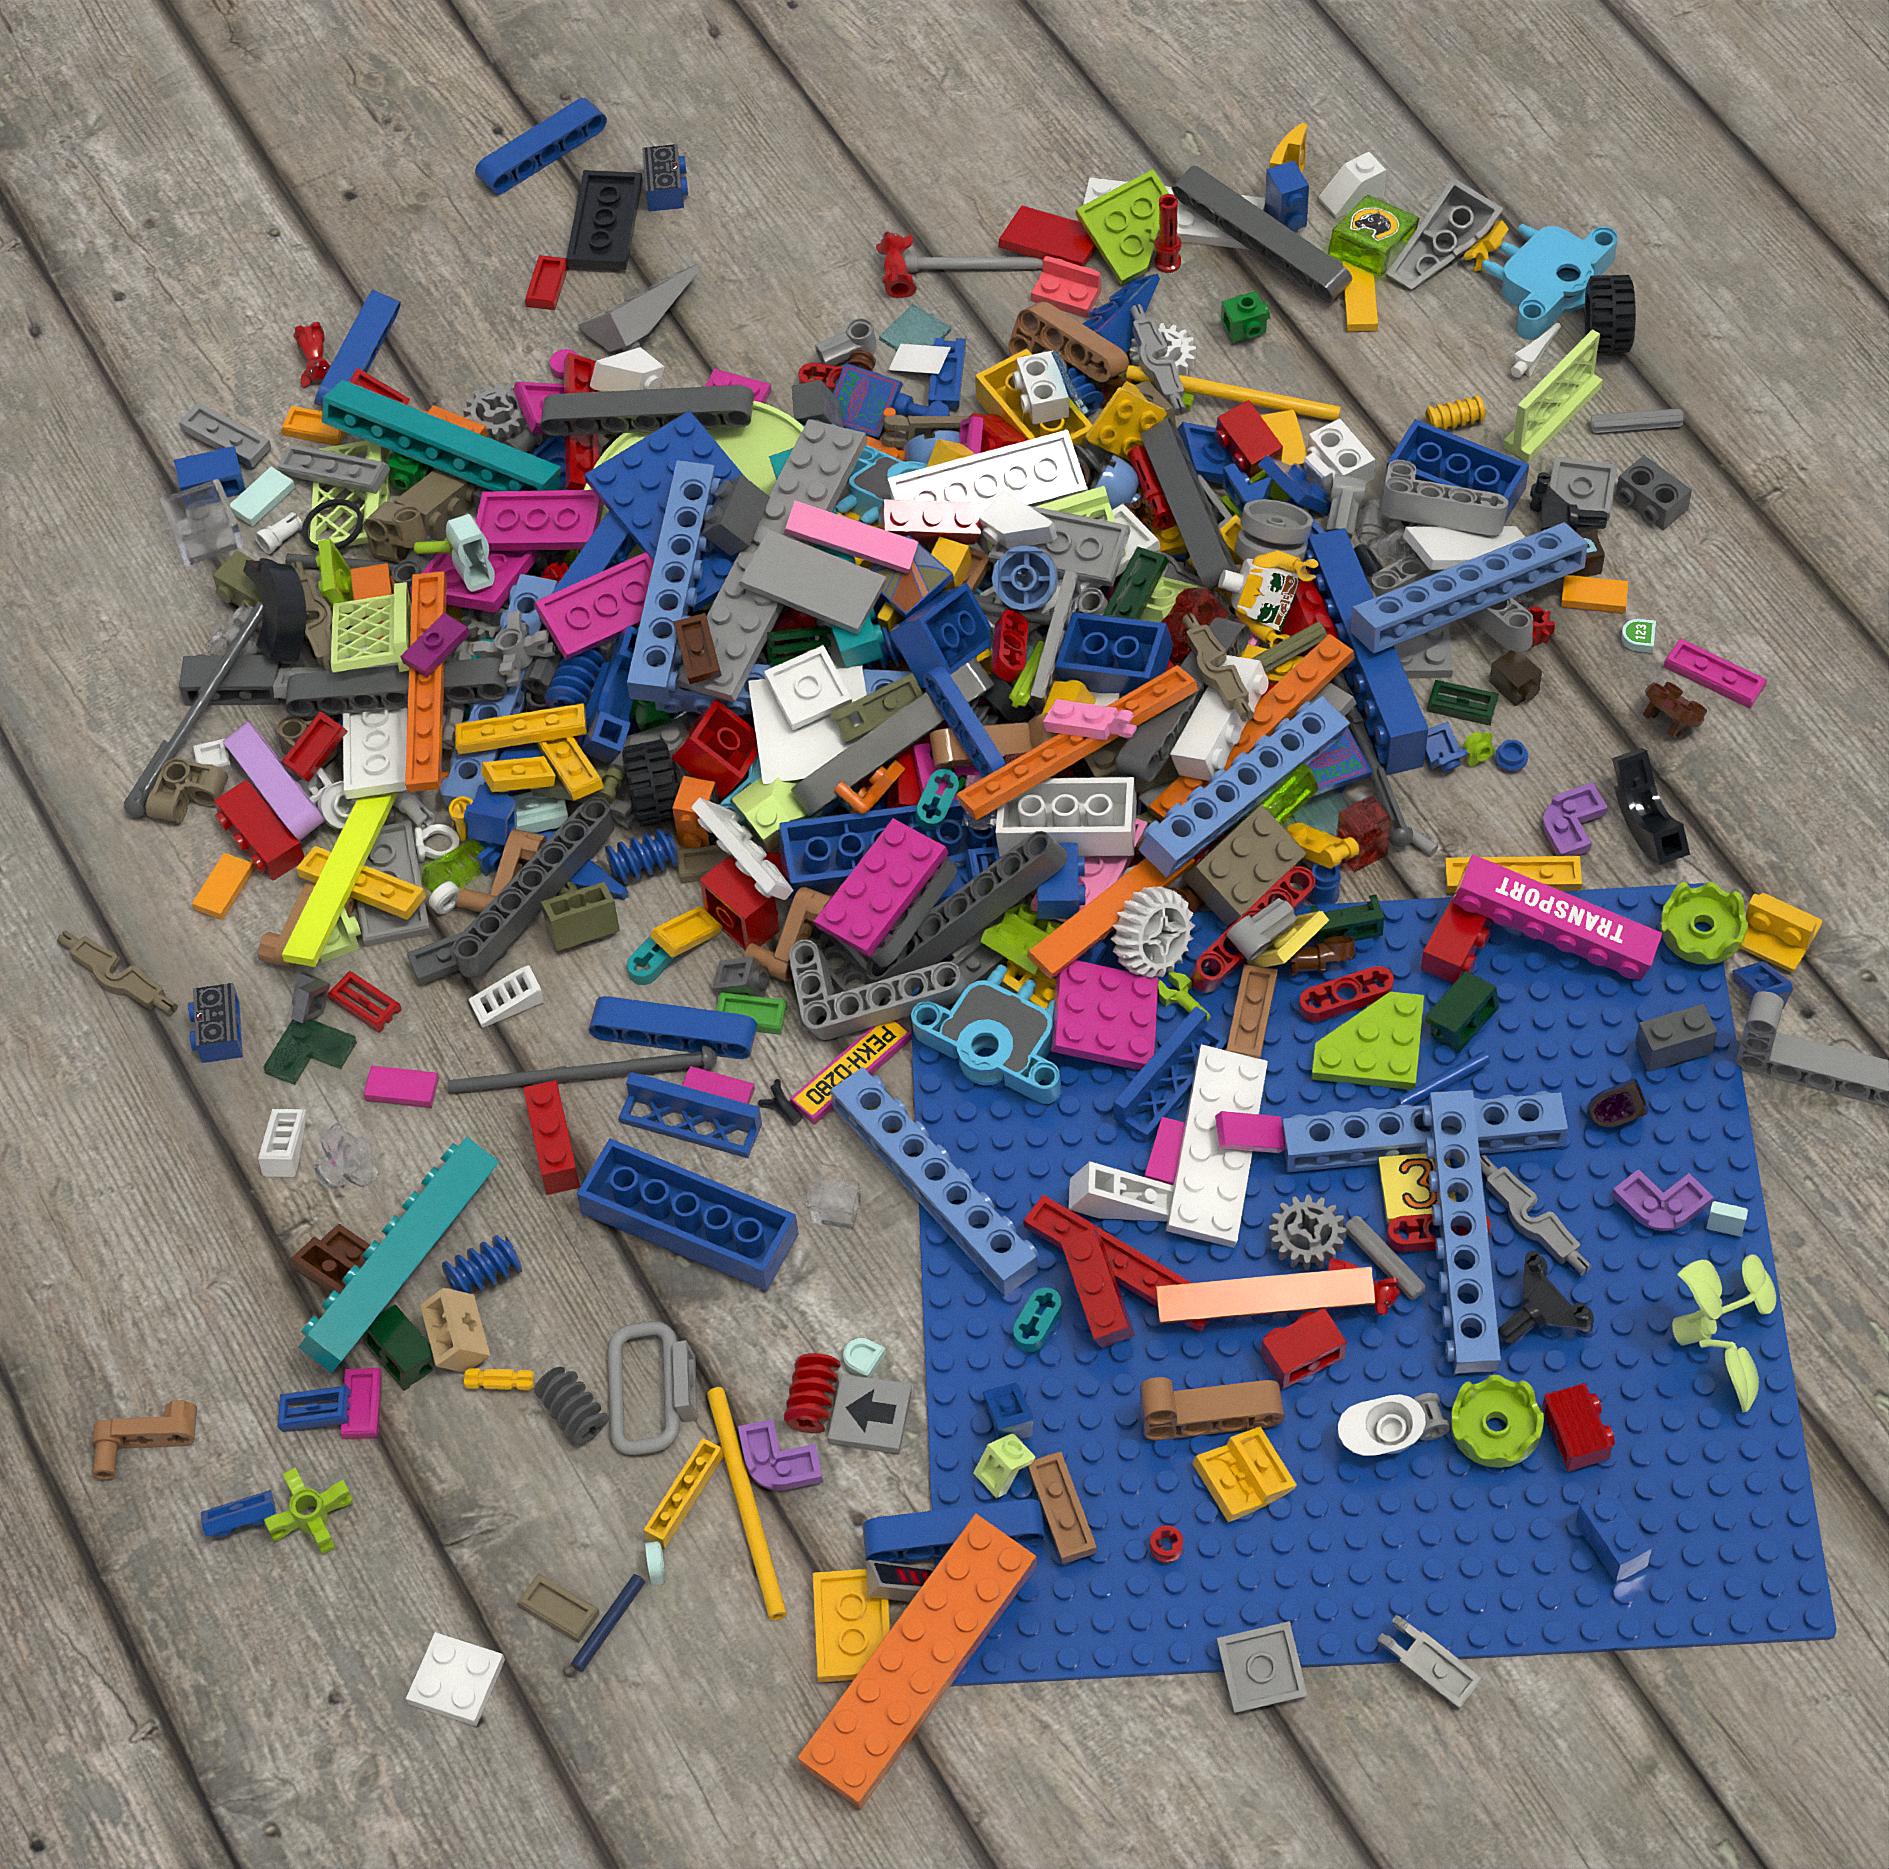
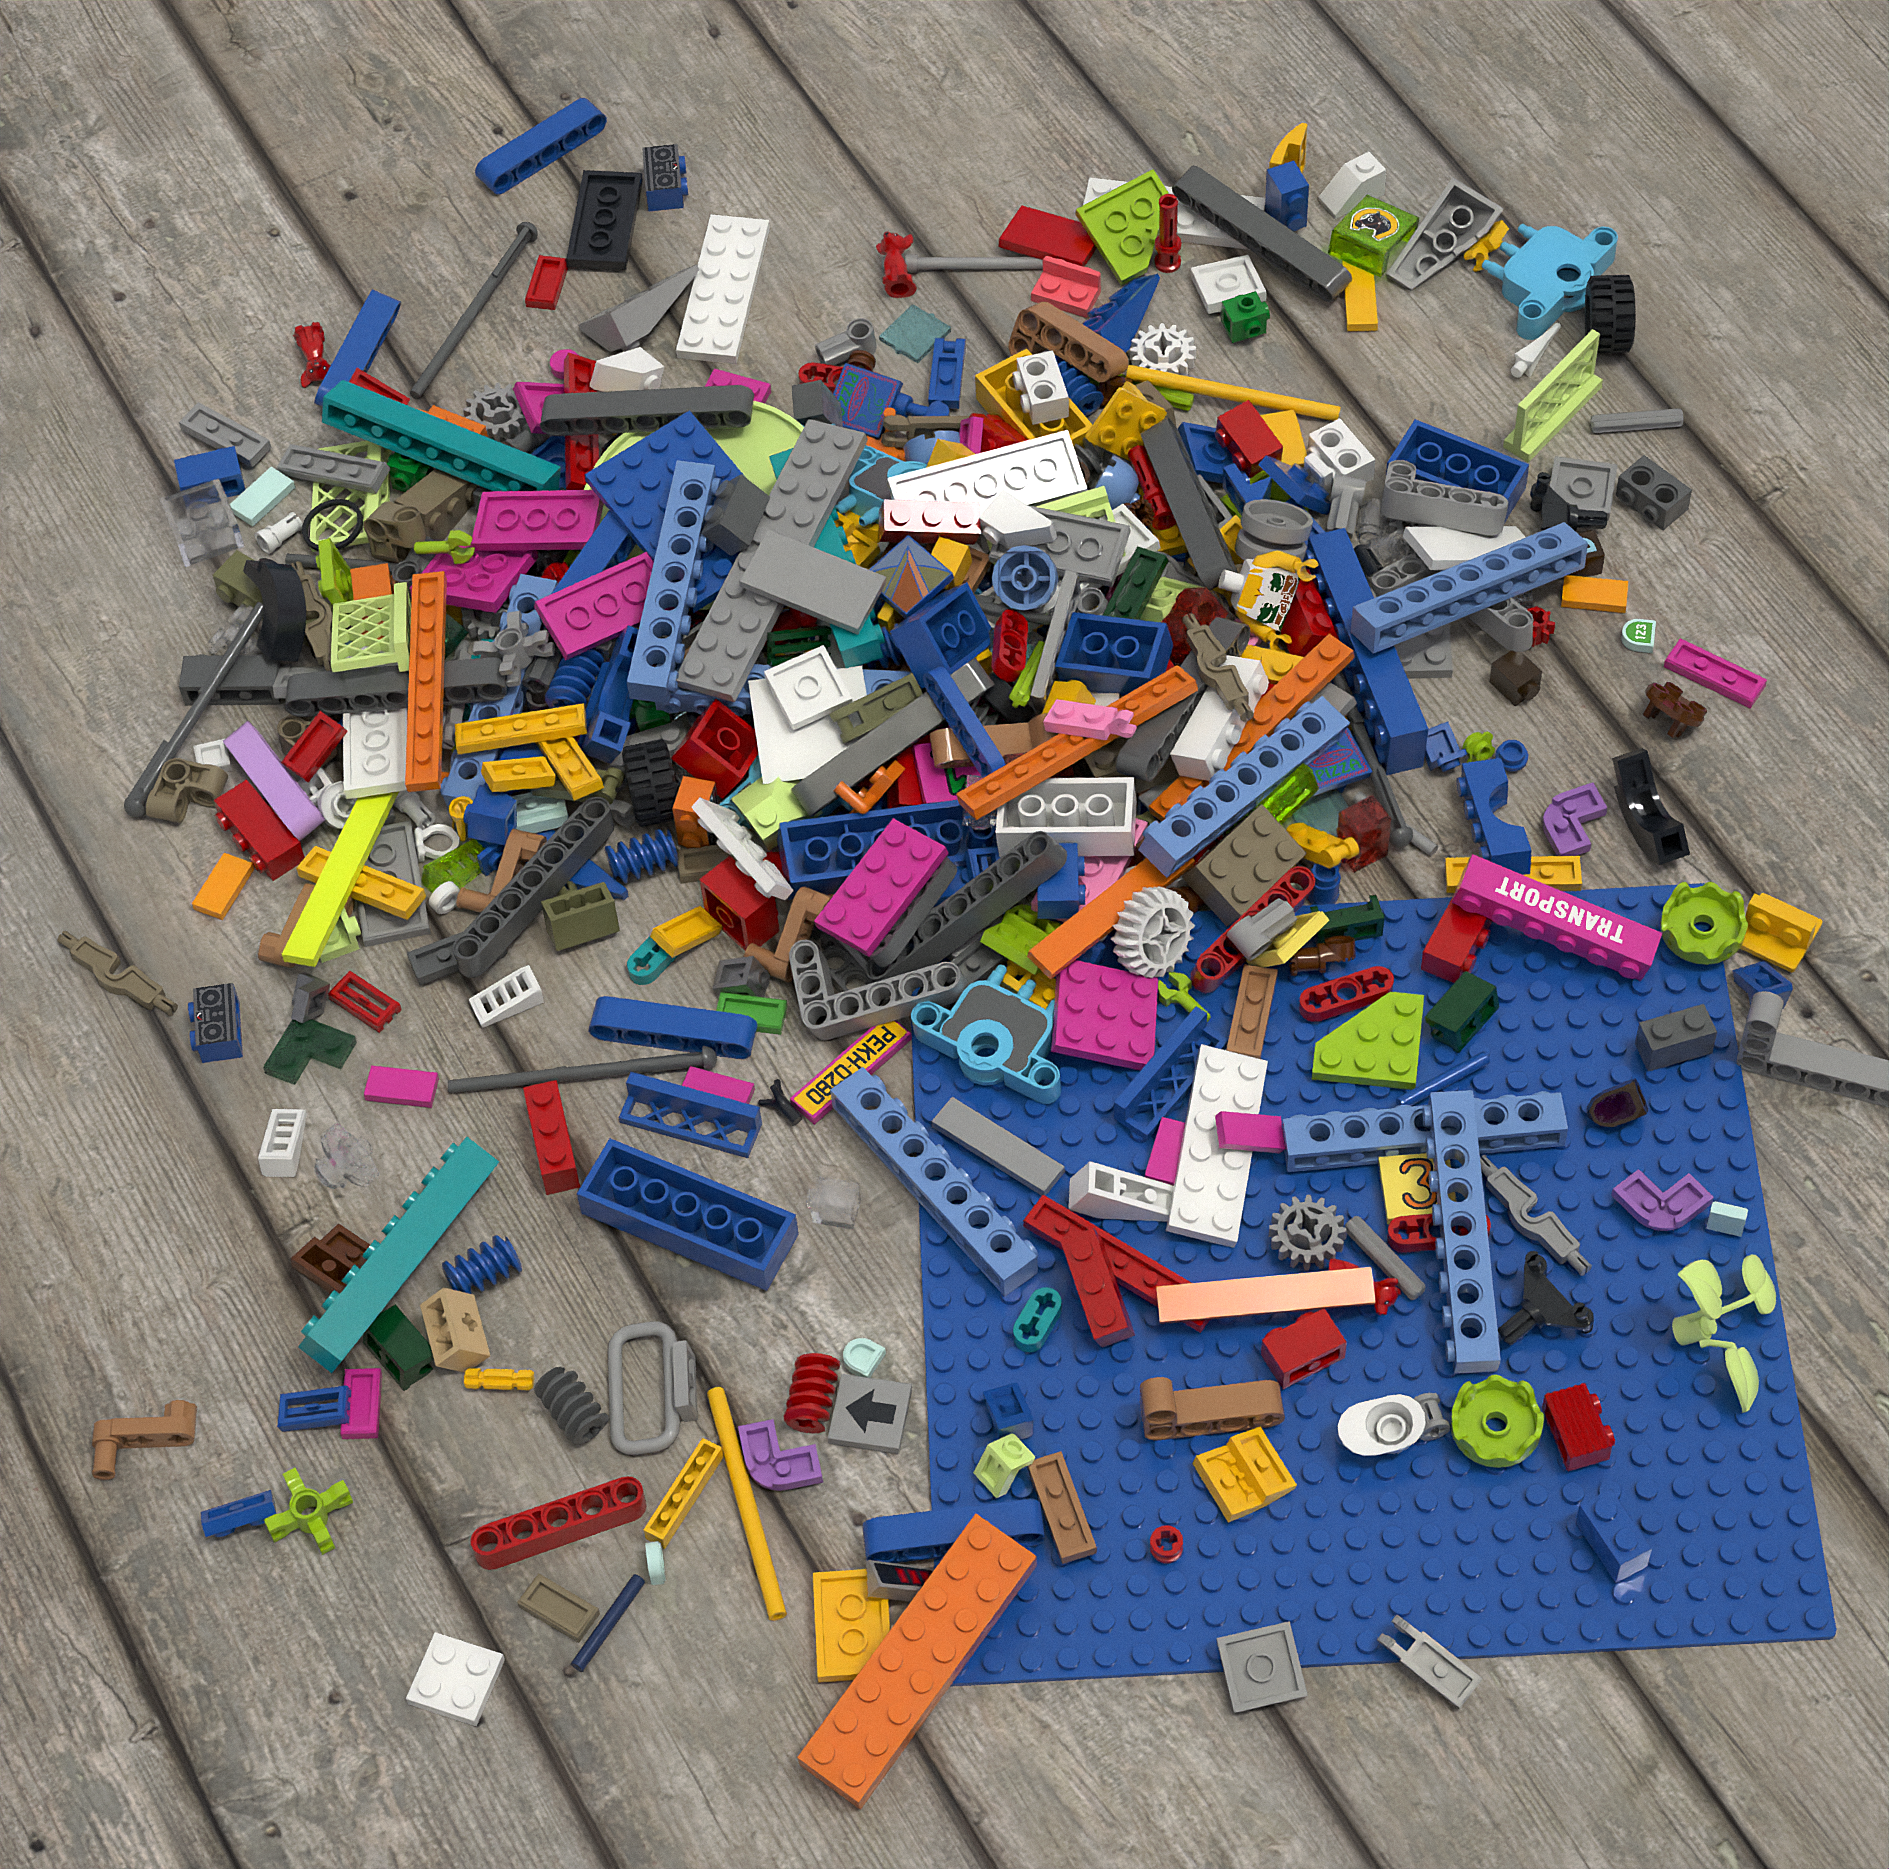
light orange tile [281,406,346,446] -> none
magenta plate [400,613,470,678] -> none
light aqua brick [446,514,495,592] -> none
reddish brown plate [673,613,722,684] -> none
bright pink tile [784,501,918,574] -> none
white sticker [889,344,951,374] -> none
teal beam [914,769,959,830] -> none
clear light blue piece [1051,350,1089,414] -> none
light grey piece [1130,304,1187,416] -> none
olive axle [1252,622,1327,673] -> none
yellow piece [1425,395,1486,431] -> none
dark green tile [1427,680,1499,726] -> none
none -> dark grey bar [410,222,538,399]
none -> red beam [470,1476,647,1570]
none -> white plate [676,215,770,364]
none -> light grey tile [932,1097,1065,1196]
none -> white plate [1191,255,1266,314]
none -> blue arch [1456,758,1532,875]

